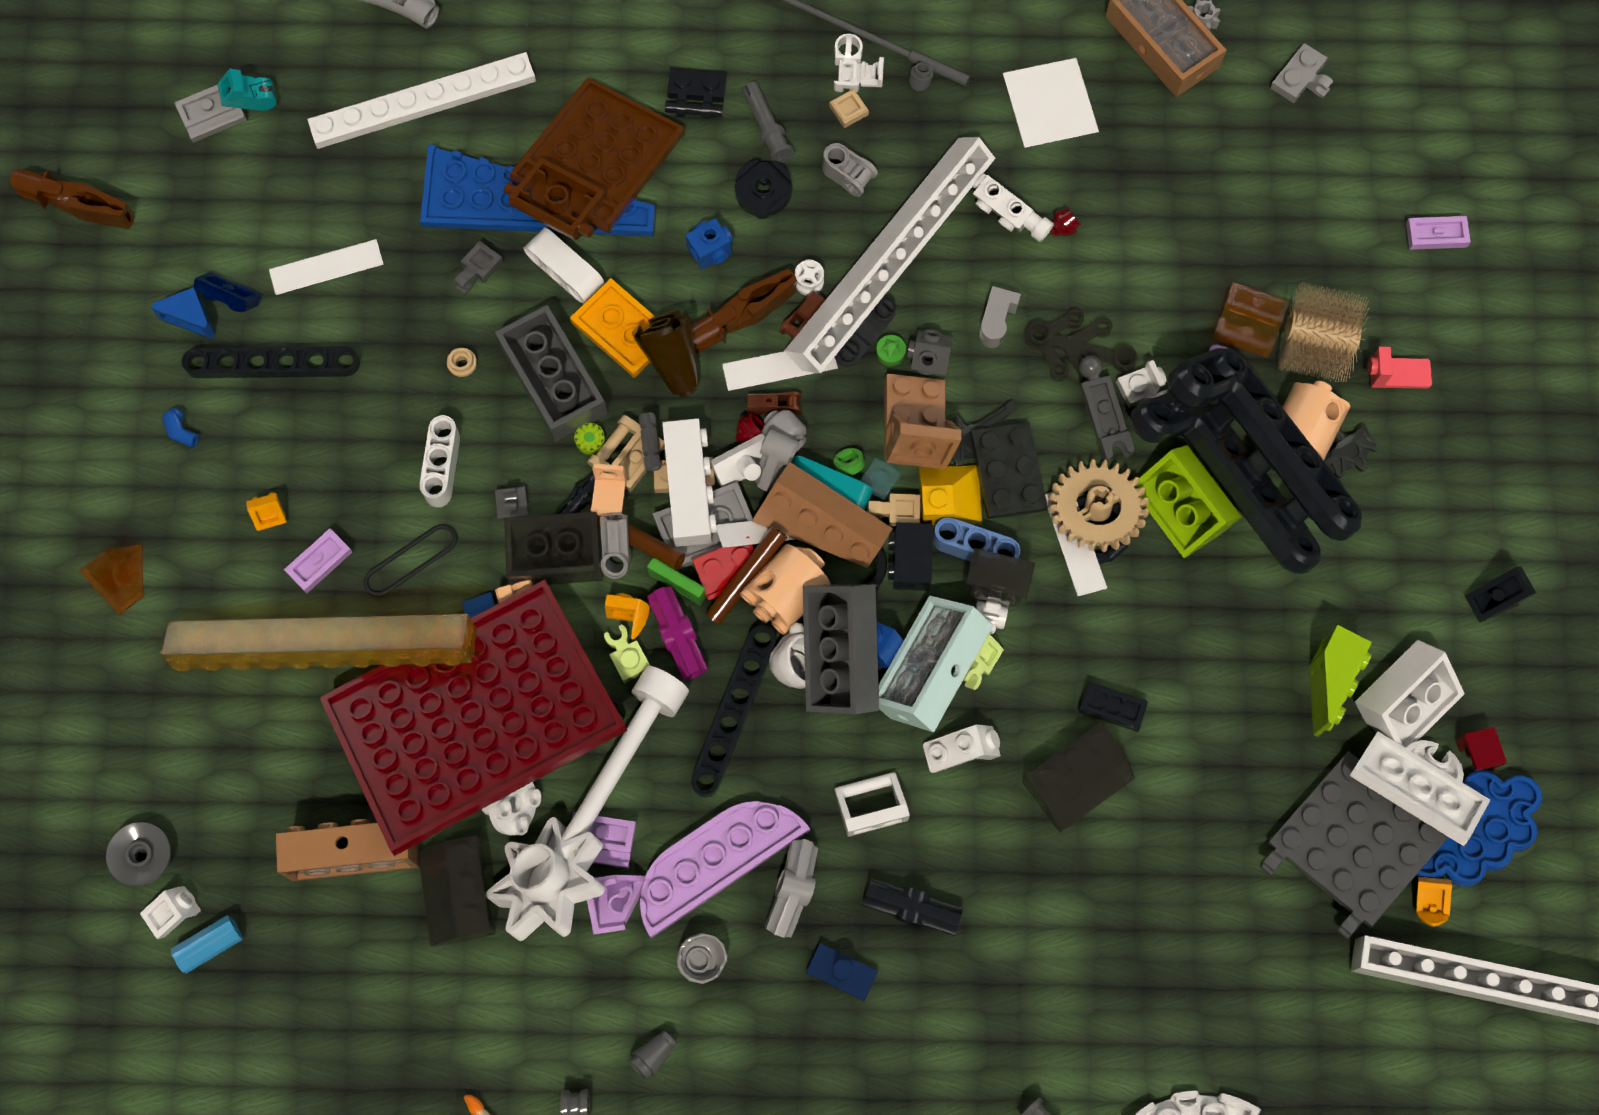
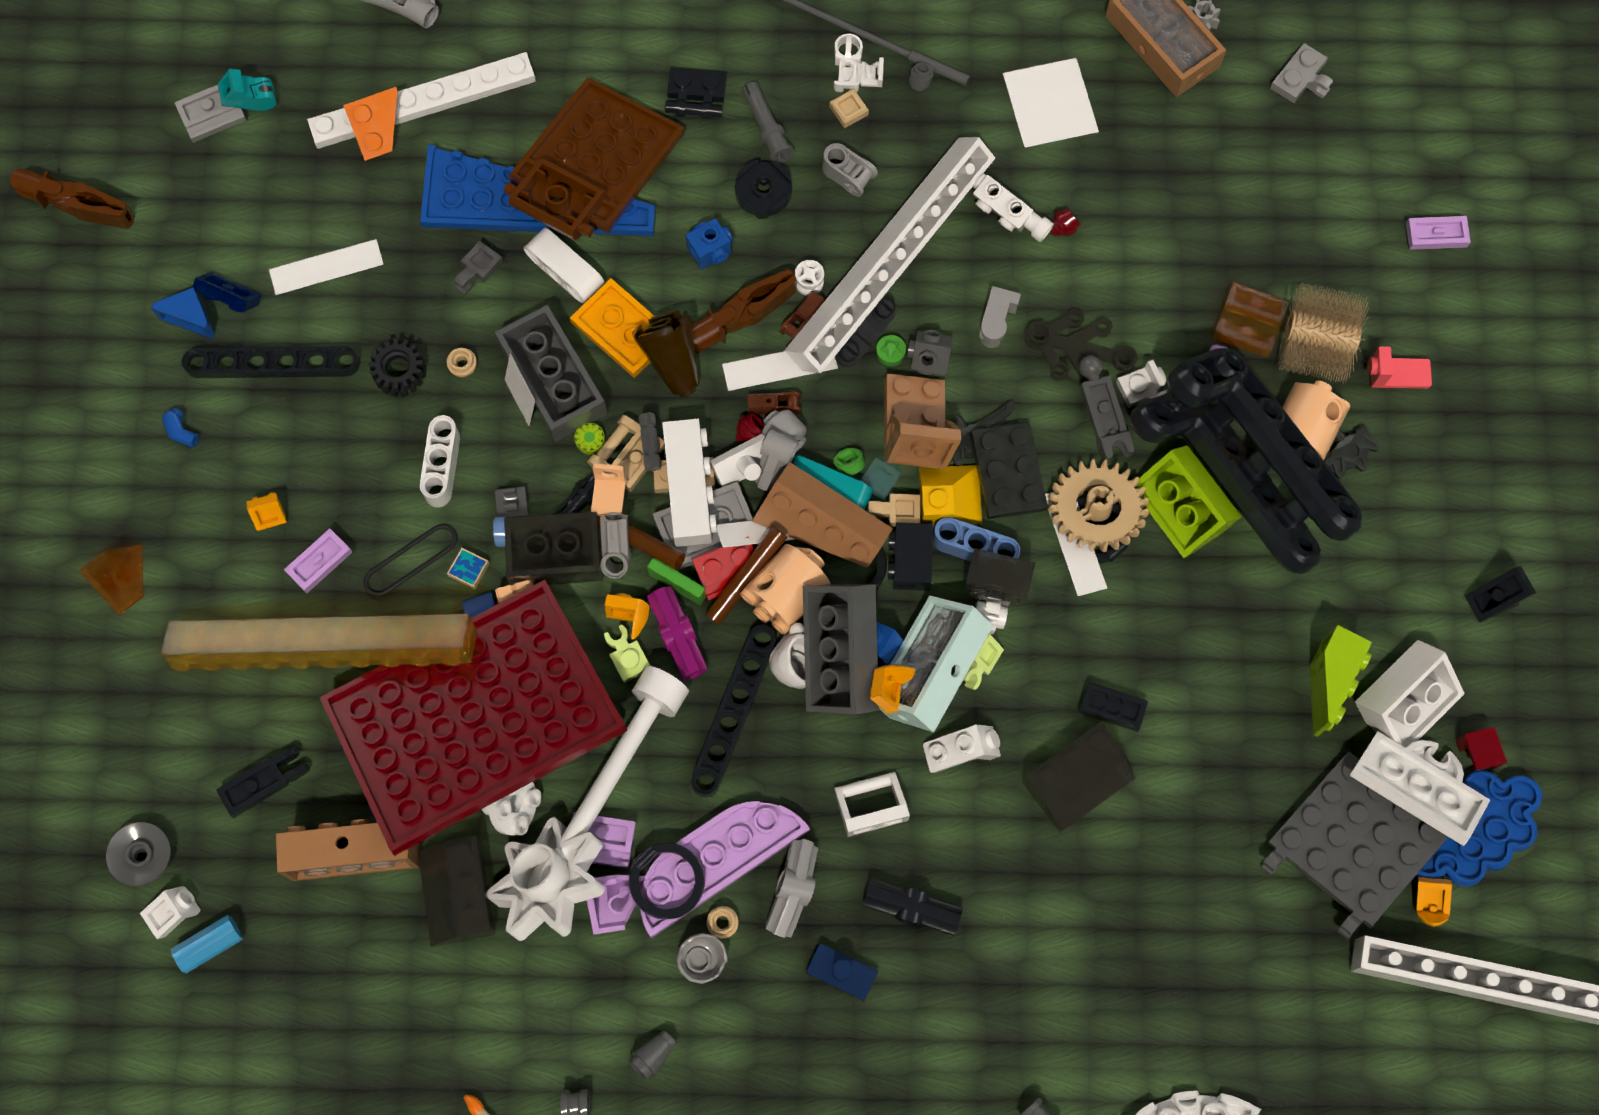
none -> black hinge [216,747,310,818]
none -> orange wing [343,87,398,161]
none -> black tyre [369,338,426,397]
none -> tile [447,548,490,590]
none -> medium blue tile [493,516,509,547]
none -> white sticker [505,354,535,426]
none -> black piece [629,843,705,920]
none -> tan plate [706,906,739,939]
none -> light orange plate [870,664,915,714]

